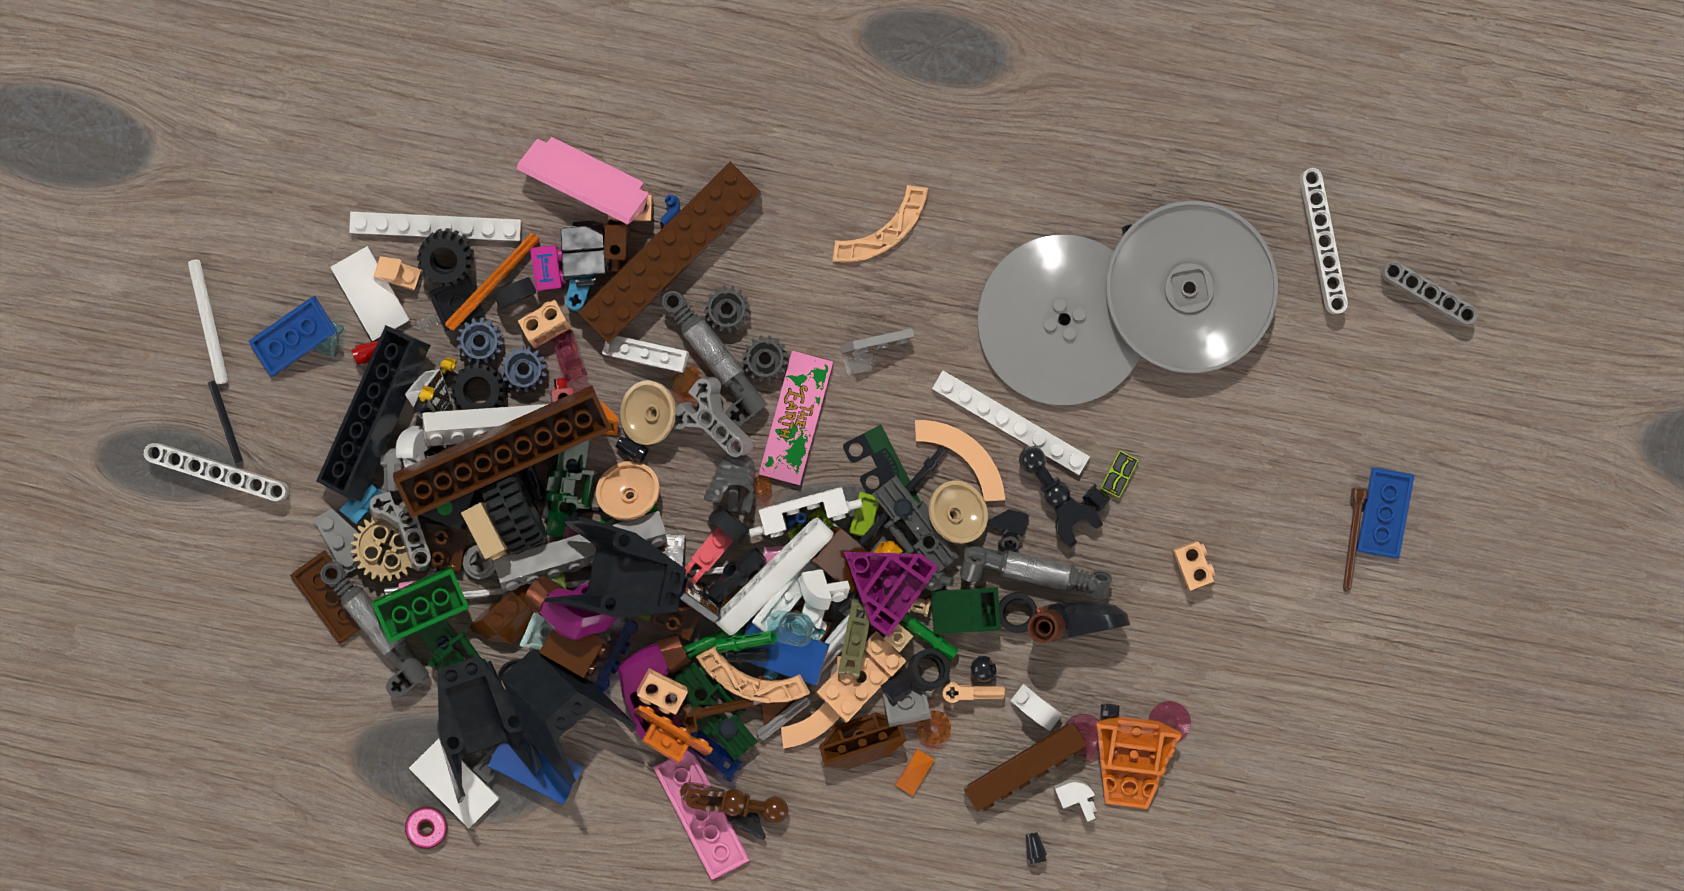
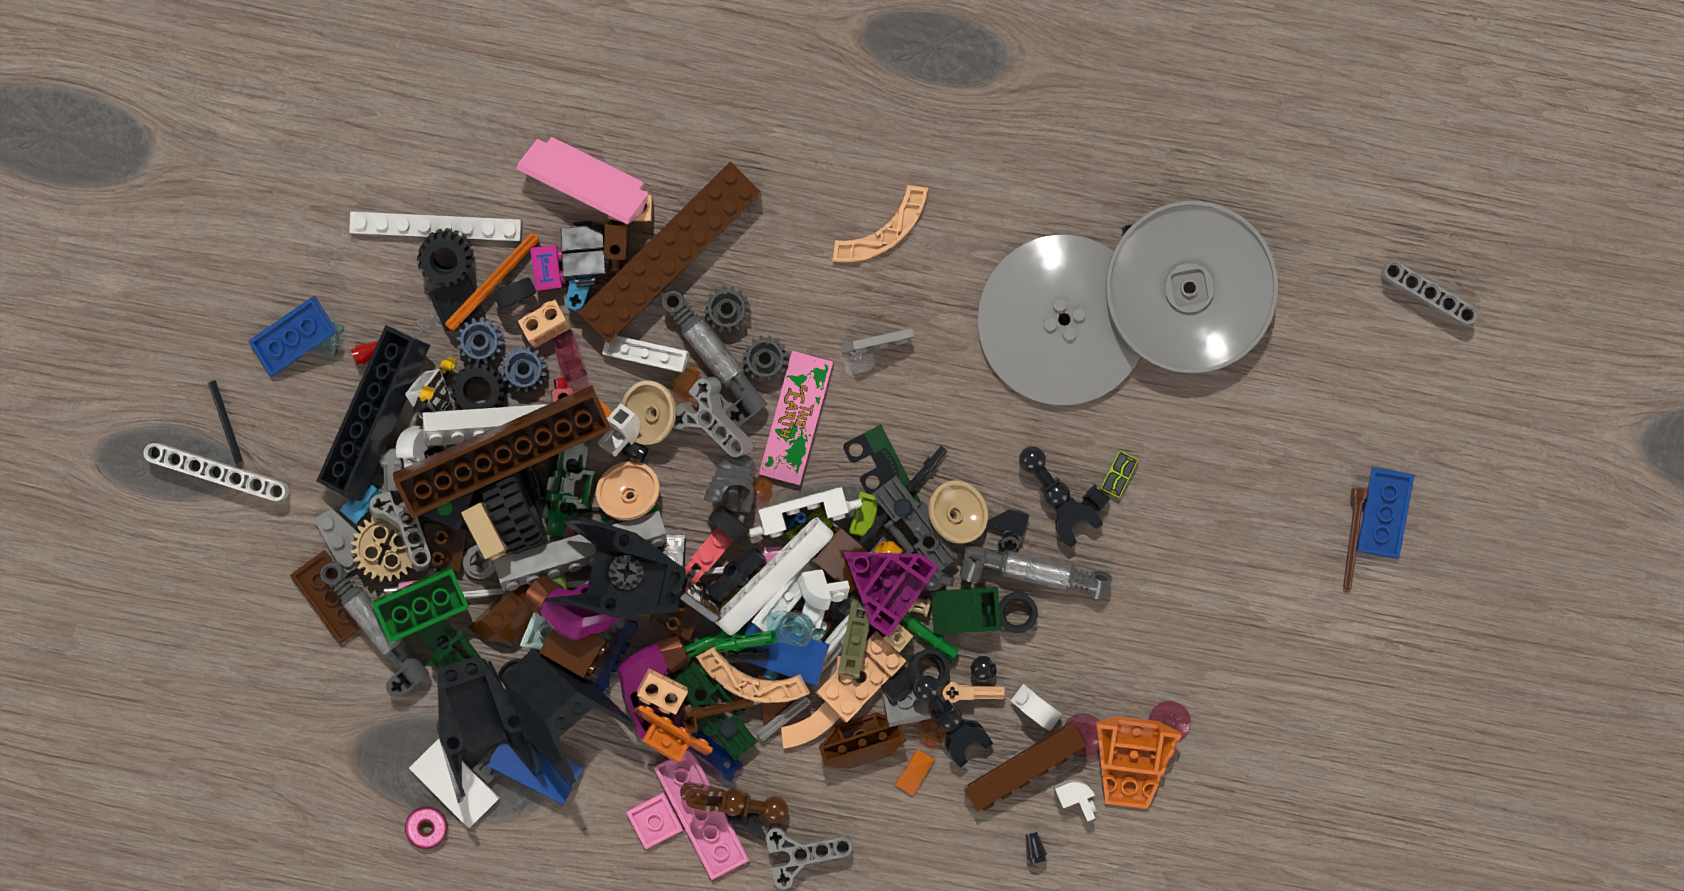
white axle [188,259,228,384] -> none
white tile [330,246,411,341] -> none
light nougat slope [373,256,421,291] -> none
blue arm [659,194,680,225] -> none
light nougat tile [915,420,1005,501] -> none
white plate [932,370,1090,475] -> none
black piece [1028,601,1130,644] -> none
black axle [1100,704,1120,716] -> none
light nougat brick [1173,541,1215,591] -> none
white beam [1300,168,1348,314] -> none
none -> white brick [597,403,641,457]
none -> dark grey gear [609,555,643,590]
none -> bright pink tile [626,792,684,850]
none -> light grey beam [766,826,852,890]
none -> black piece [913,675,994,768]

